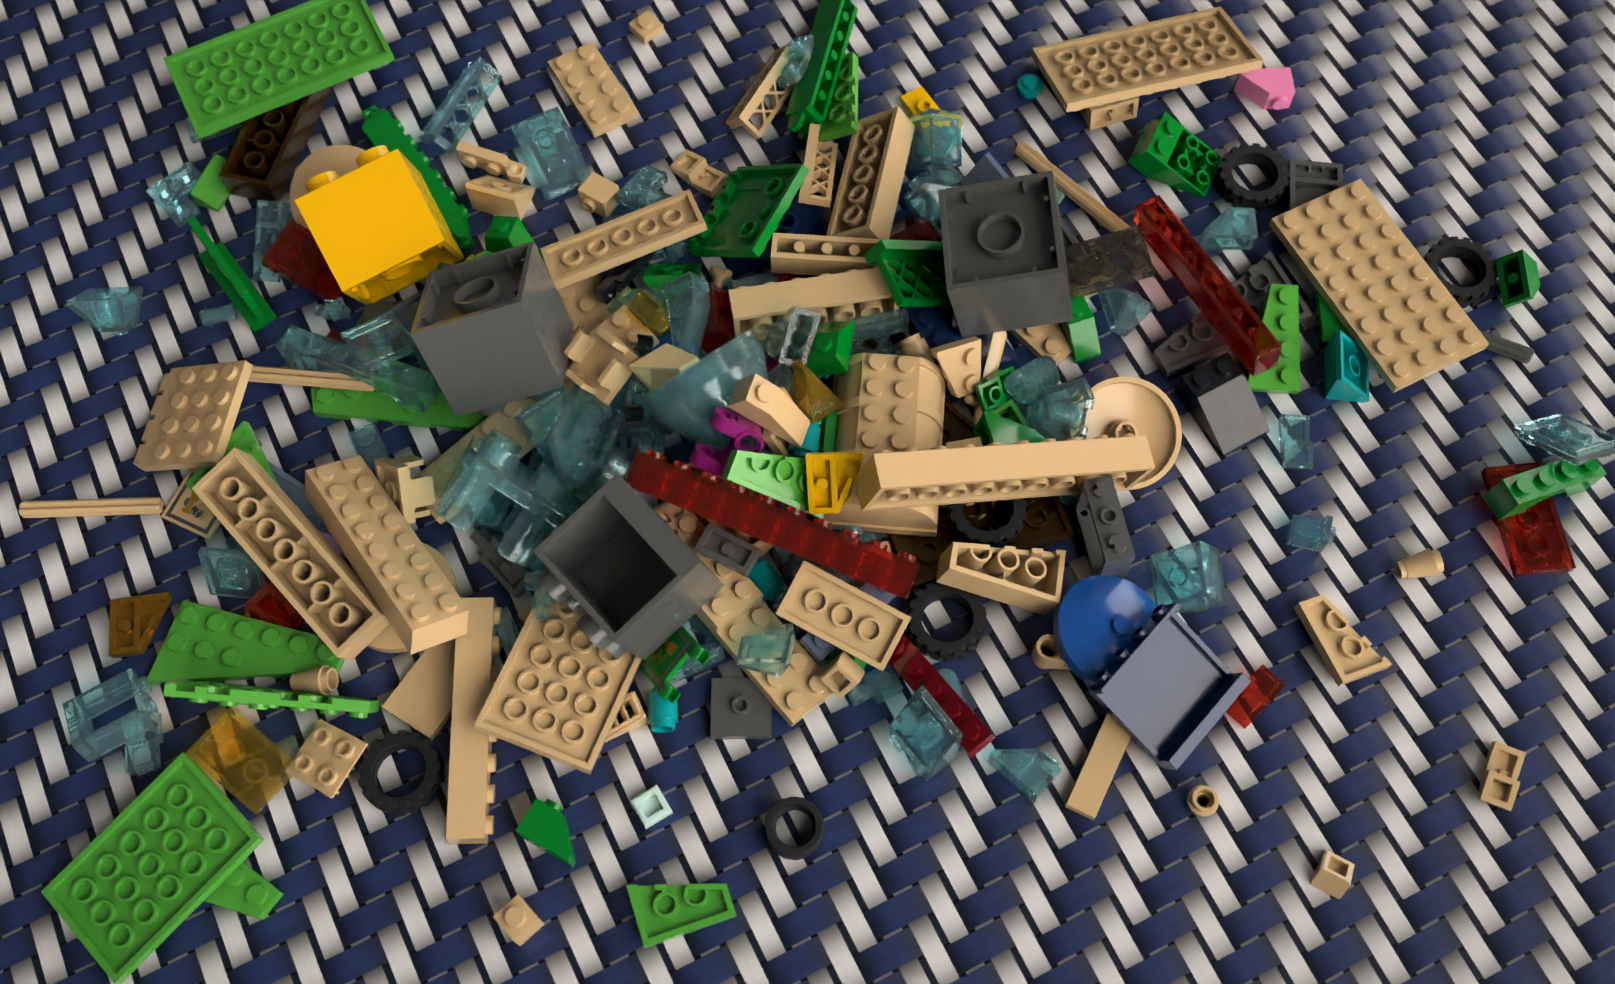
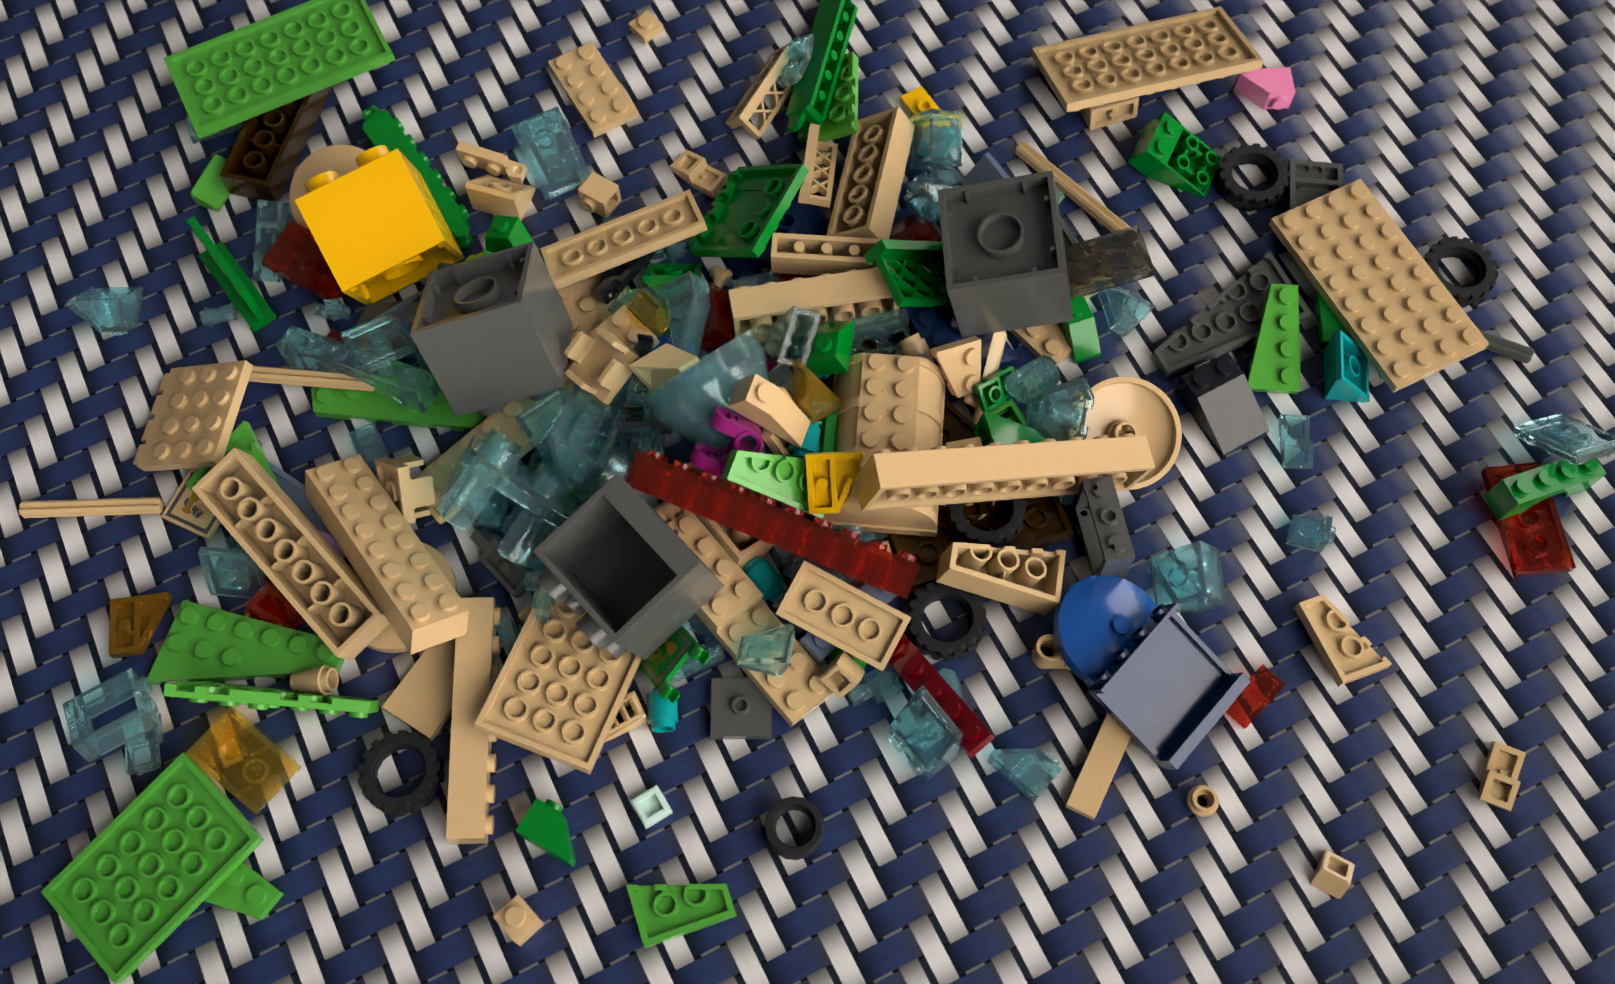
clear light blue plate [146,161,202,228] -> none
tan hinge [285,719,368,799] -> none
clear light blue fence [418,56,503,153] -> none
clear light blue plate [615,165,672,210] -> none
dark grey plate [694,523,762,577] -> none
teal plate [1017,74,1043,99] -> none
clear red brick [1134,195,1282,377] -> none
clear light blue slope [1198,207,1258,250] -> none
tan cone [1395,548,1444,579] -> none
green slope [1495,249,1541,308] -> none

